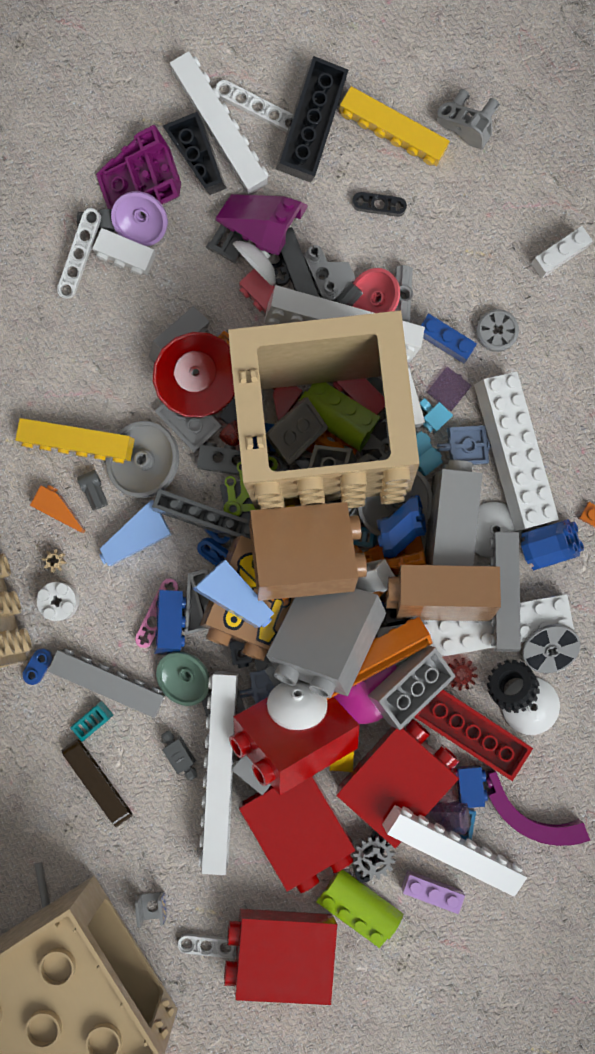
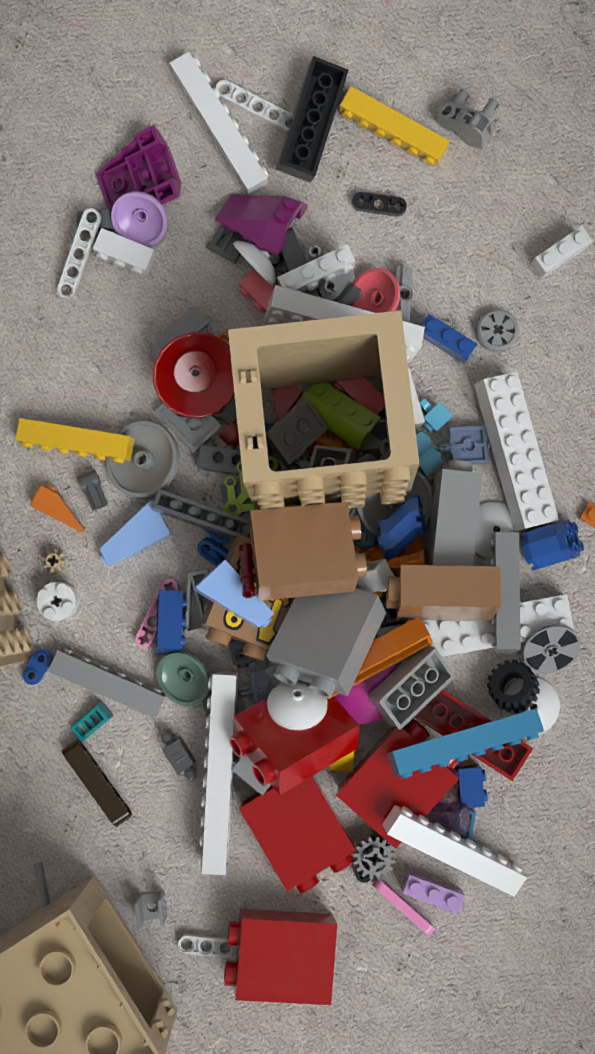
black wedge [163,111,227,195] -> none
lime brick [316,870,404,948] -> none
clear purple piece [427,366,472,411] -> none
clear red gear [447,657,478,691] -> none
magenta arch [486,769,591,846] -> none
none -> dark red pin [239,543,256,598]
none -> white brick [277,244,356,292]
none -> bright pink beam [372,878,436,936]
none -> dark azure brick [387,709,544,779]

